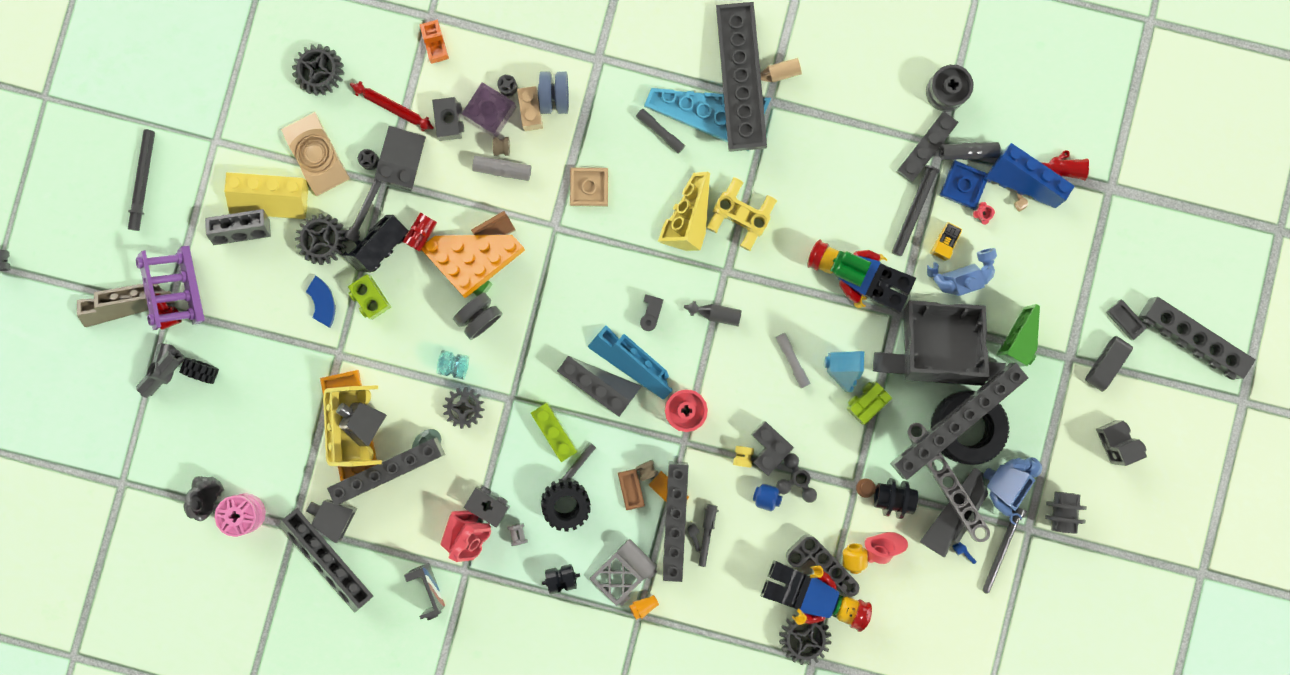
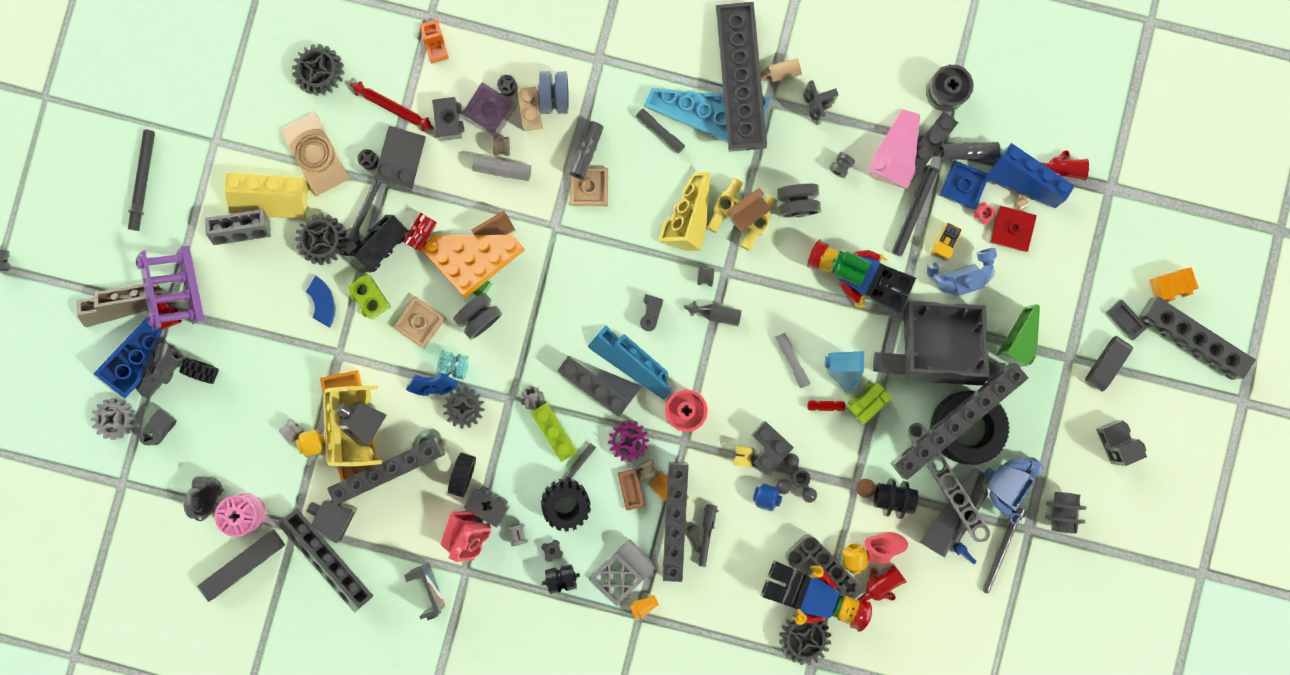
none -> light grey gear [91,398,136,440]
none -> blue wedge [93,317,163,399]
none -> dark grey piece [139,409,177,446]
none -> dark grey beam [197,529,286,602]
none -> light grey wheel [278,418,304,443]
none -> yellow head [296,429,325,457]
none -> tan tile [393,296,446,349]
none -> blue tile [406,373,458,396]
none -> black tyre [447,452,476,498]
none -> light grey gear [520,386,545,410]
none -> dark grey plate [541,540,563,562]
none -> dark grey axle [569,121,604,180]
none -> magenta gear [608,420,650,462]
none -> dark grey wheel [697,266,714,287]
none -> medium nougat panel [727,187,772,232]
none -> dark grey wheel [777,183,822,218]
none -> dark grey bracket [803,80,839,125]
none -> red axle [807,400,845,411]
none -> dark grey wheel [829,152,855,178]
none -> red piece [857,564,907,602]
none -> bright pink wedge [868,109,921,190]
none -> red plate [989,206,1037,252]
none -> light orange brick [1149,267,1199,302]

